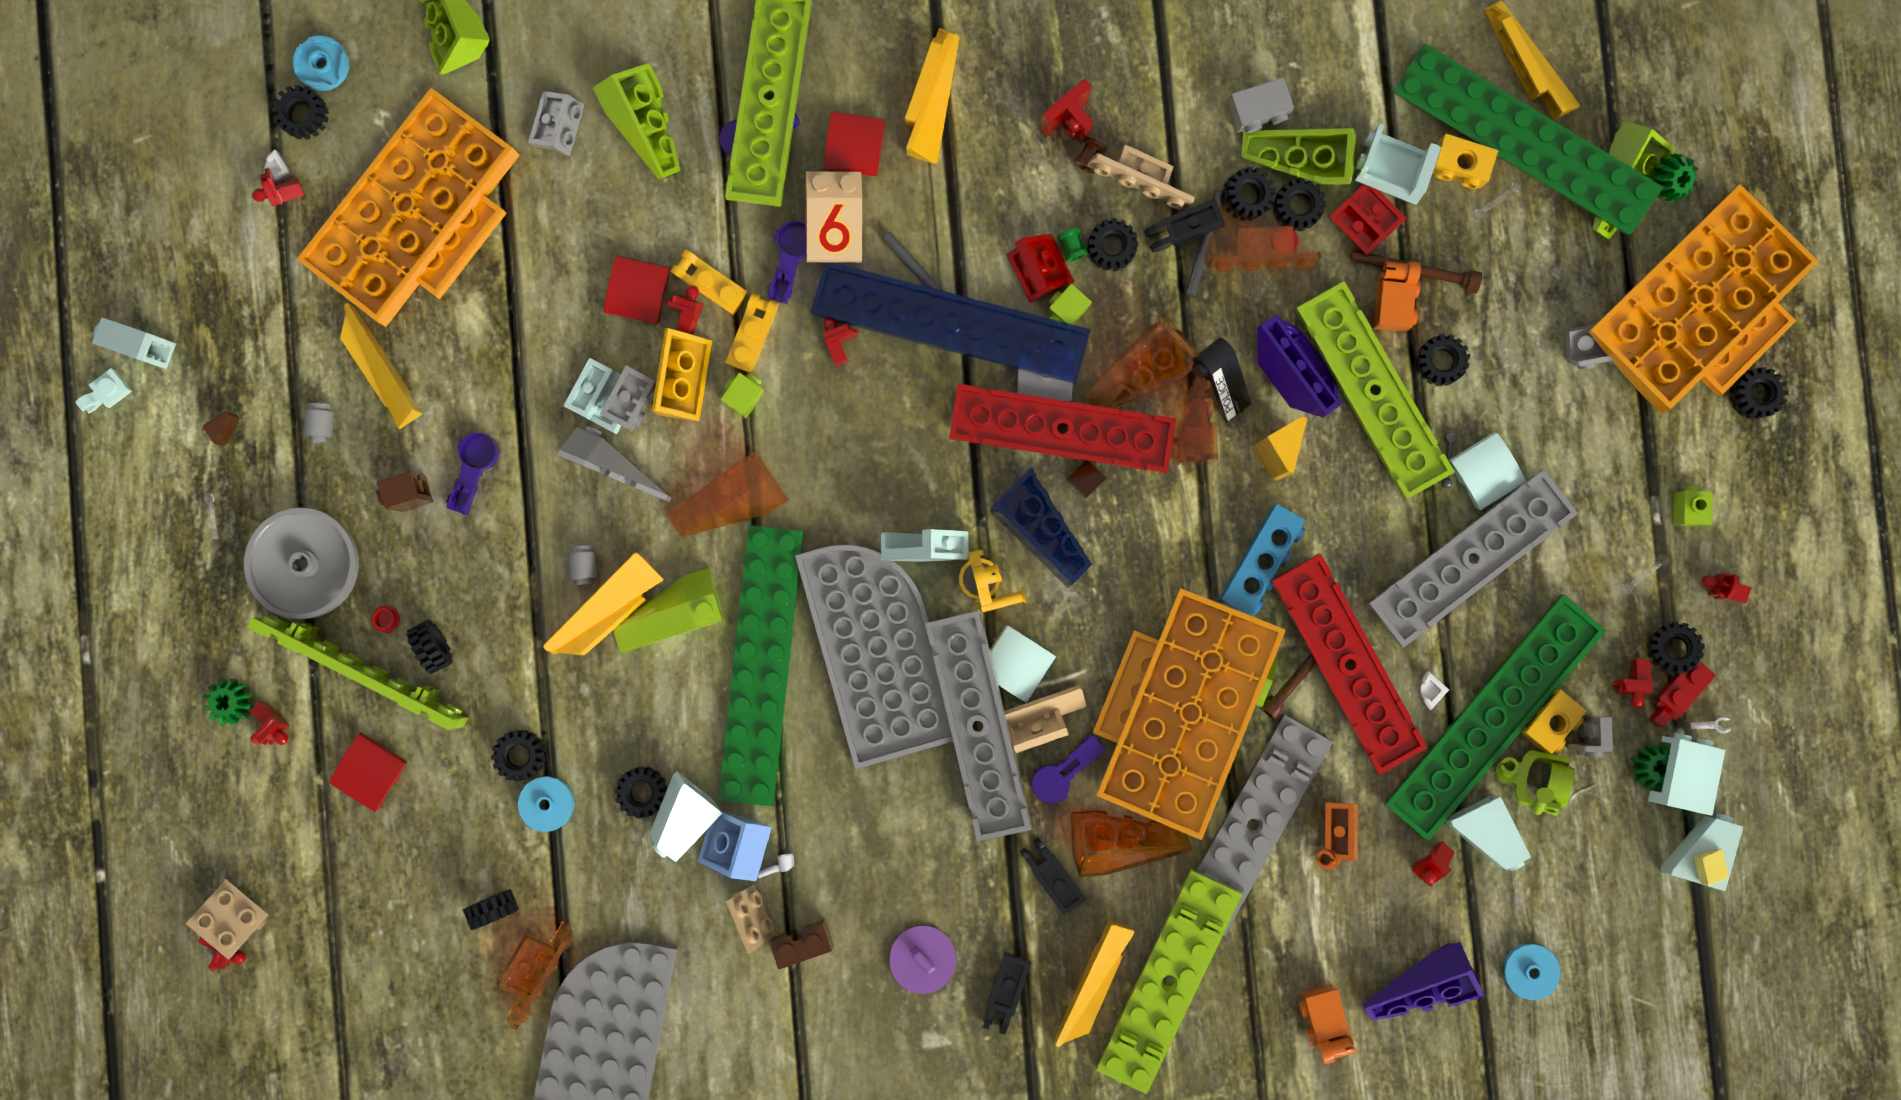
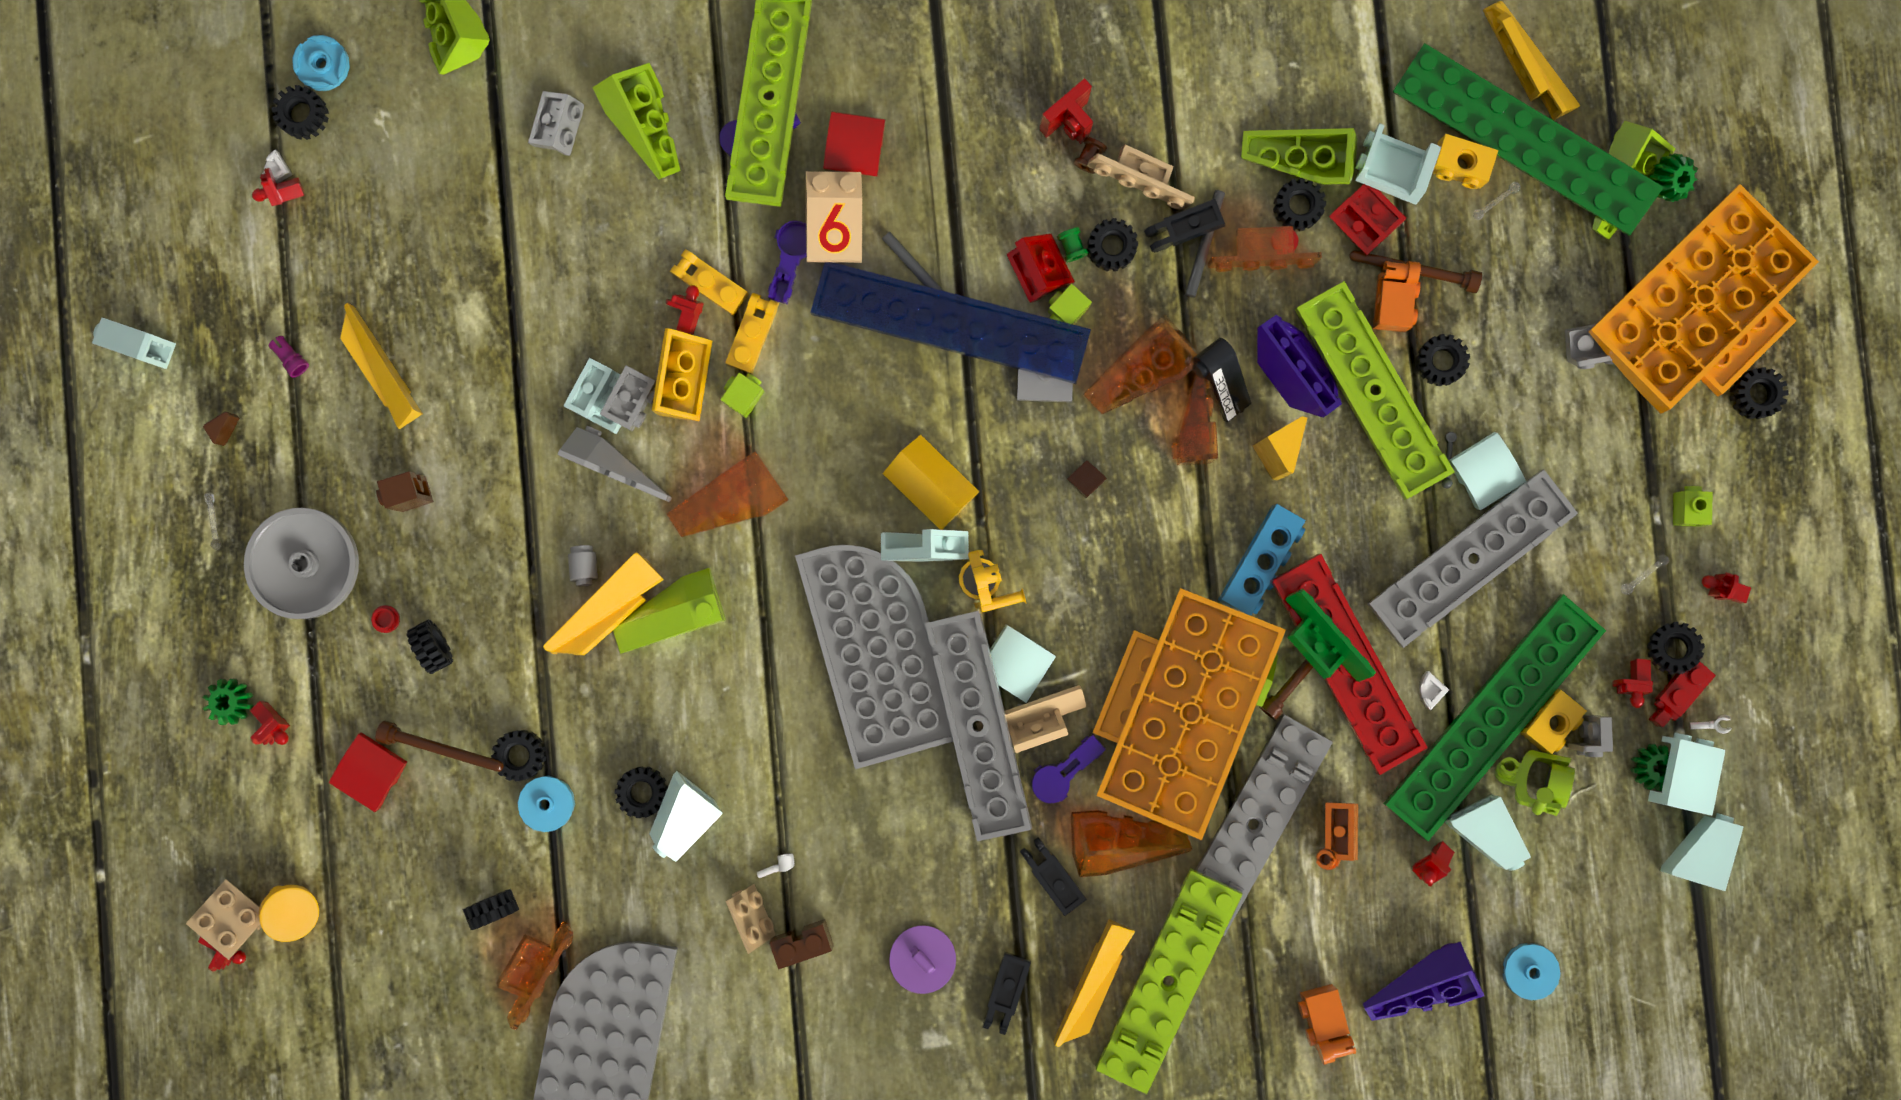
light aqua plate [75,368,132,414] -> none
lime piece [247,615,469,730] -> none
light orange slope [296,88,520,327] -> none
light grey brick [304,403,334,444] -> none
dark purple piece [446,433,499,515] -> none
red slope [604,255,670,324] -> none
light blue slope [698,810,772,881] -> none
green plate [718,525,804,807] -> none
red piece [823,317,858,367] -> none
yellow wedge [905,28,959,164] -> none
red piece [949,384,1176,474] -> none
clear blue wedge [990,467,1092,588] -> none
black tyre [1221,167,1276,221] -> none
light grey brick [1227,77,1294,133] -> none
light yellow slope [1693,849,1729,885] -> none
none -> yellow tile [259,885,319,942]
none -> magenta pin [268,336,309,378]
none -> reddish brown piece [375,720,504,772]
none -> yellow slope [882,435,979,530]
none -> green bracket [1285,589,1376,682]

